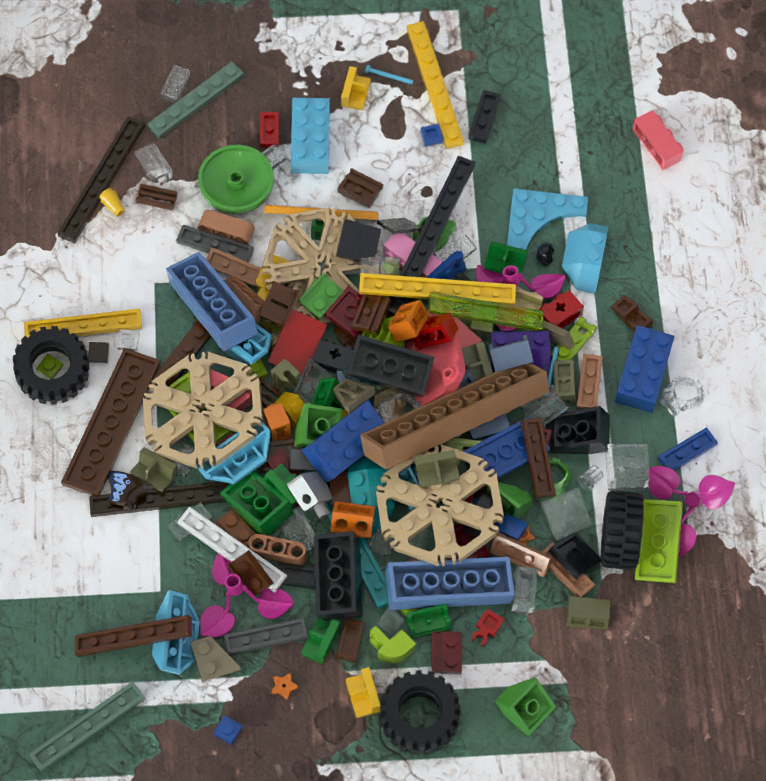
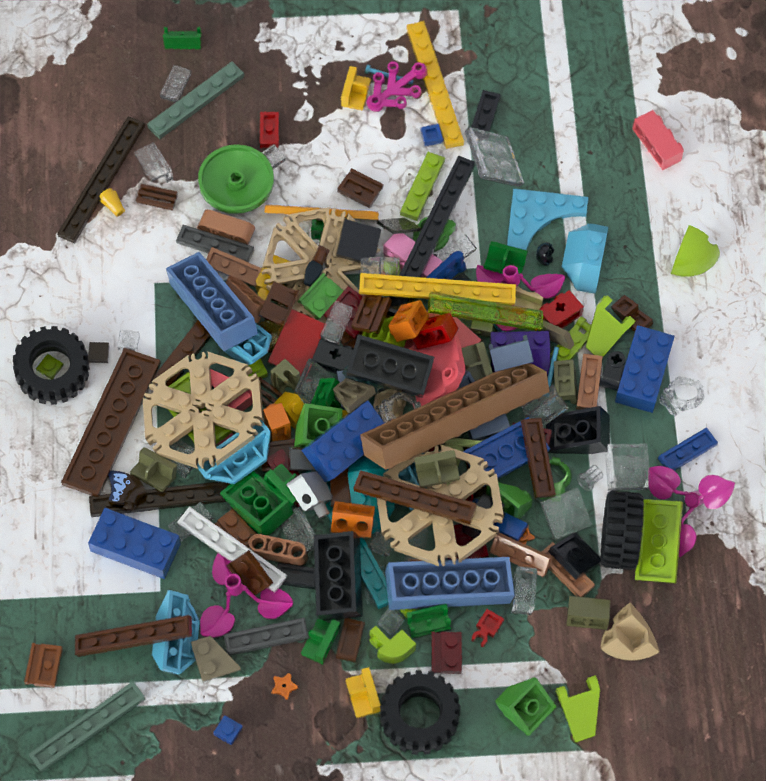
yellow plate [24,308,143,338] -> none
medium azure brick [291,98,330,174] -> none
none -> dark orange plate [24,643,63,688]
none -> blue brick [88,508,181,579]
none -> green hinge [163,27,202,49]
none -> black piece [304,245,330,286]
none -> clear plate [320,301,353,344]
none -> reddish brown plate [354,470,477,525]
none -> dark pink plant [367,61,427,112]
none -> lime plate [400,152,445,221]
none -> clear plate [464,127,524,187]
none -> lime flag [555,675,600,743]
none -> lime flag [586,295,635,358]
none -> black piece [599,351,625,391]
none -> tan brick [601,603,659,660]
none -> lime brick [671,225,720,277]

